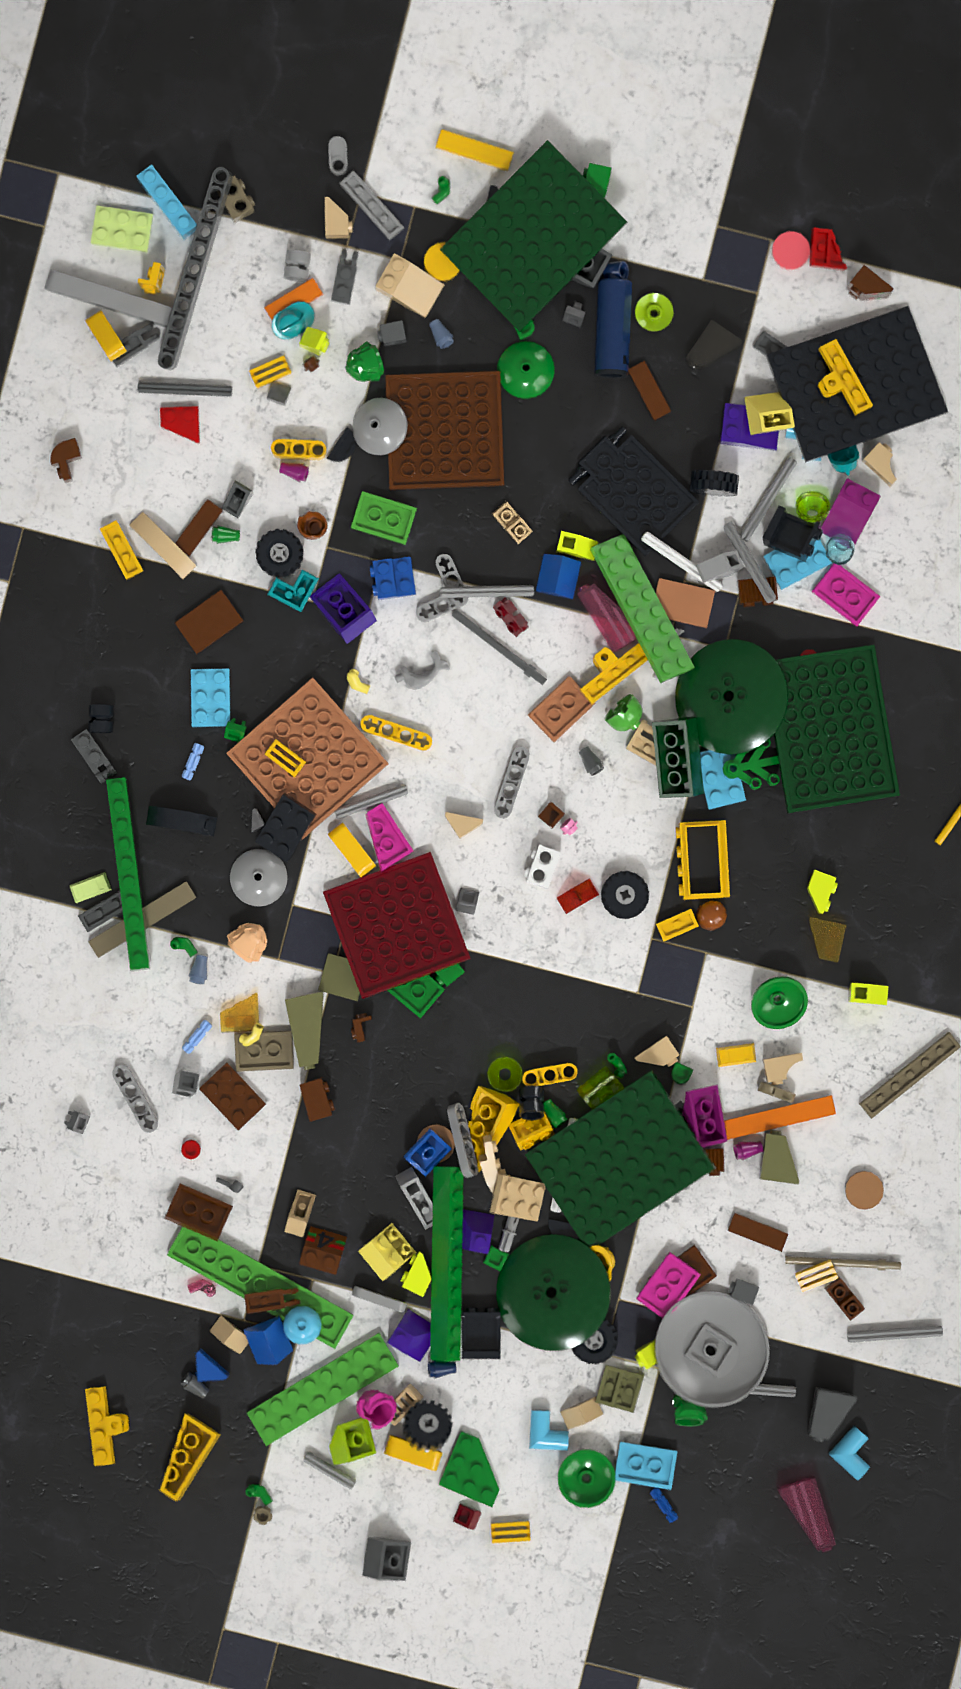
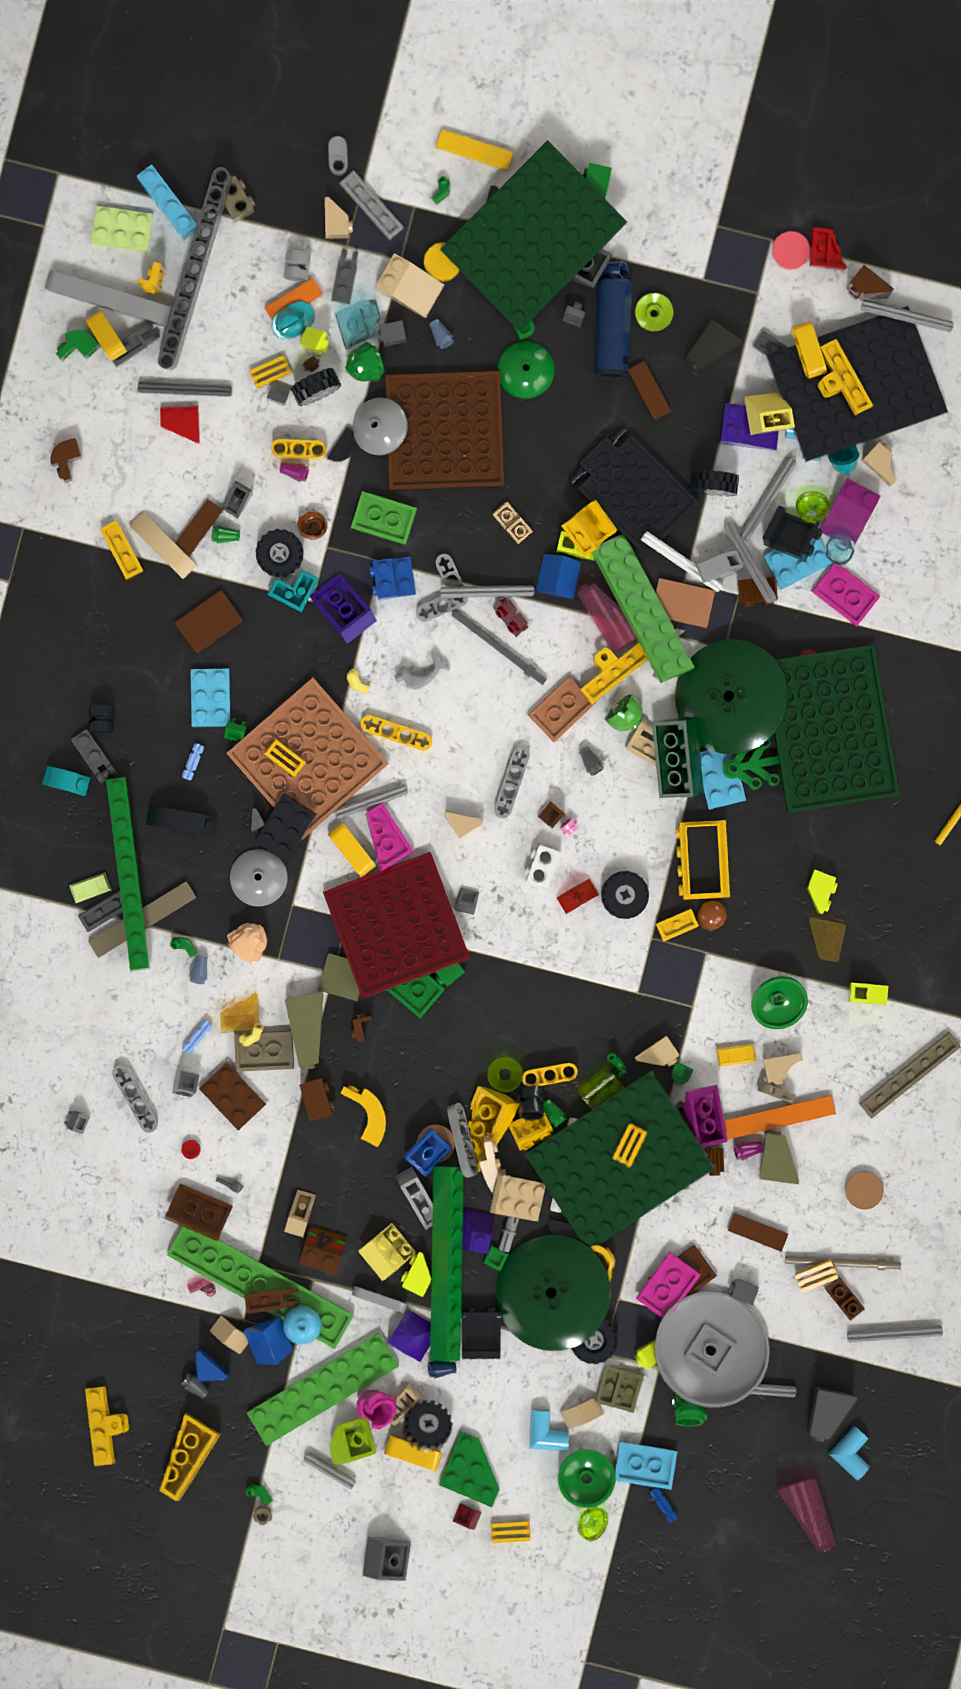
none -> teal brick [42,766,90,796]
none -> green brick [55,330,100,362]
none -> black wheel [290,368,342,406]
none -> clear light blue slope [335,299,381,349]
none -> yellow arch [341,1085,386,1147]
none -> yellow panel [562,500,617,557]
none -> clear neon green piece [577,1506,608,1541]
none -> yellow tile [613,1123,648,1167]
none -> yellow beam [791,321,827,379]
none -> light grey axle [861,300,954,332]

